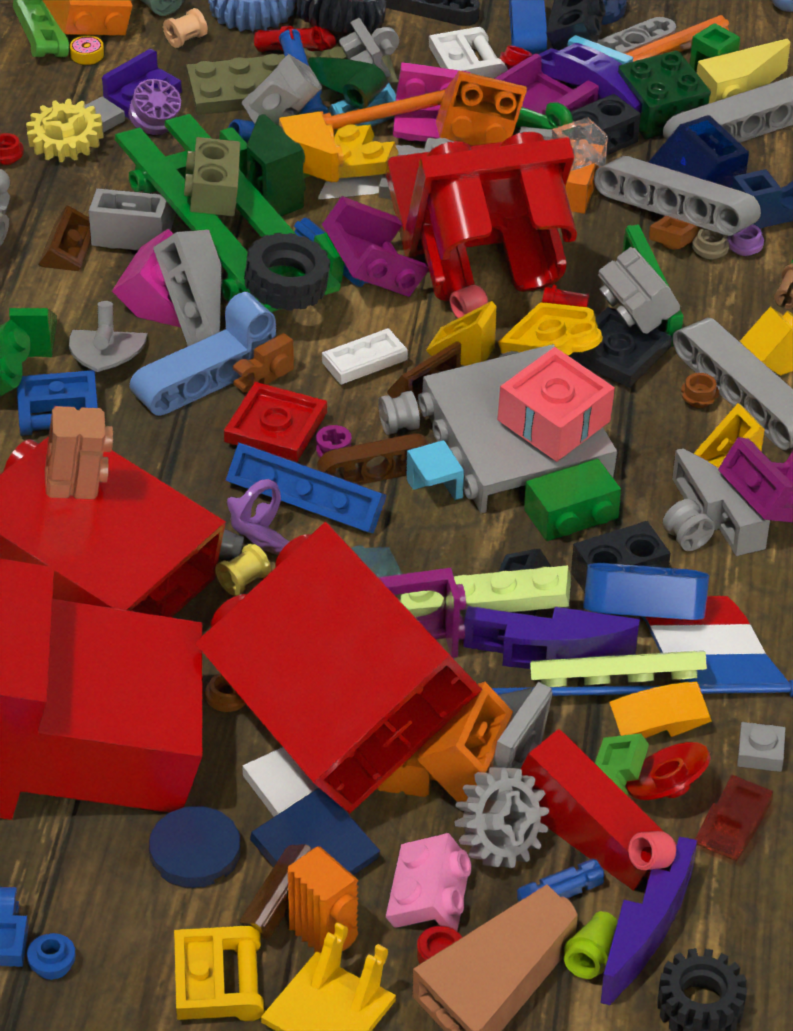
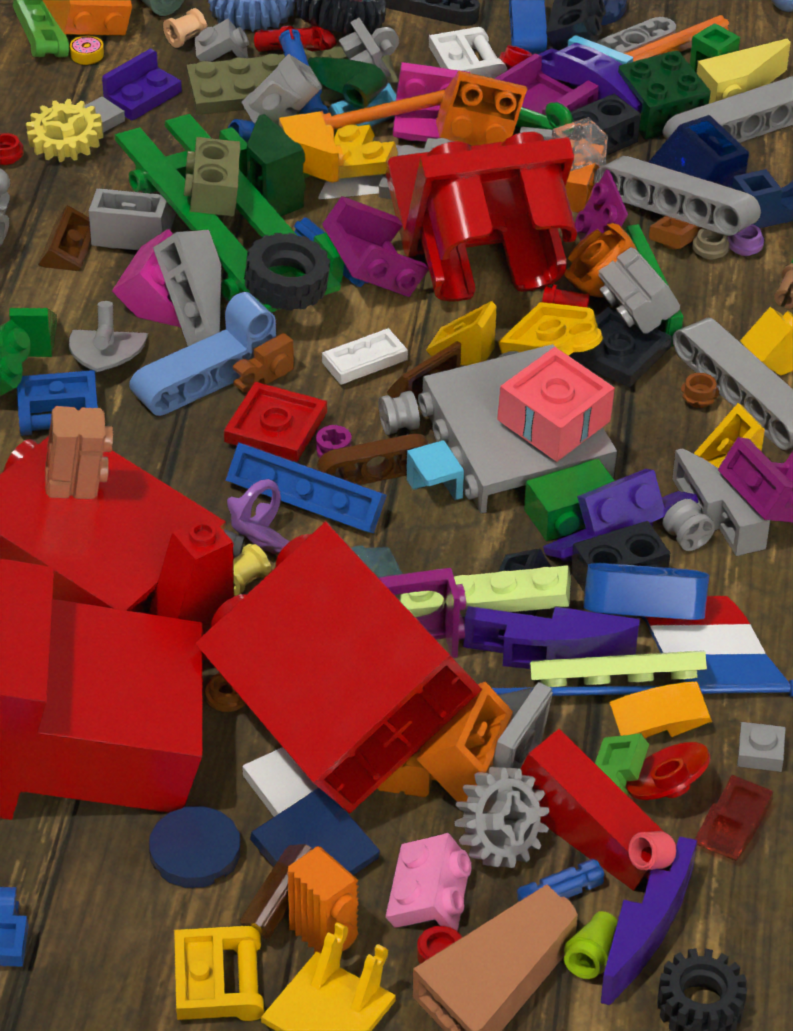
blue plate [27,933,76,980] -> none
medium lavender wheel [128,79,181,135] -> none
coral piece [450,285,488,318] -> none
none -> red slope [148,515,234,661]
none -> light grey bracket [195,18,249,62]
none -> dark purple bracket [543,469,699,562]
none -> orange cylinder [564,223,637,298]
none -> magenta hinge [575,169,628,241]

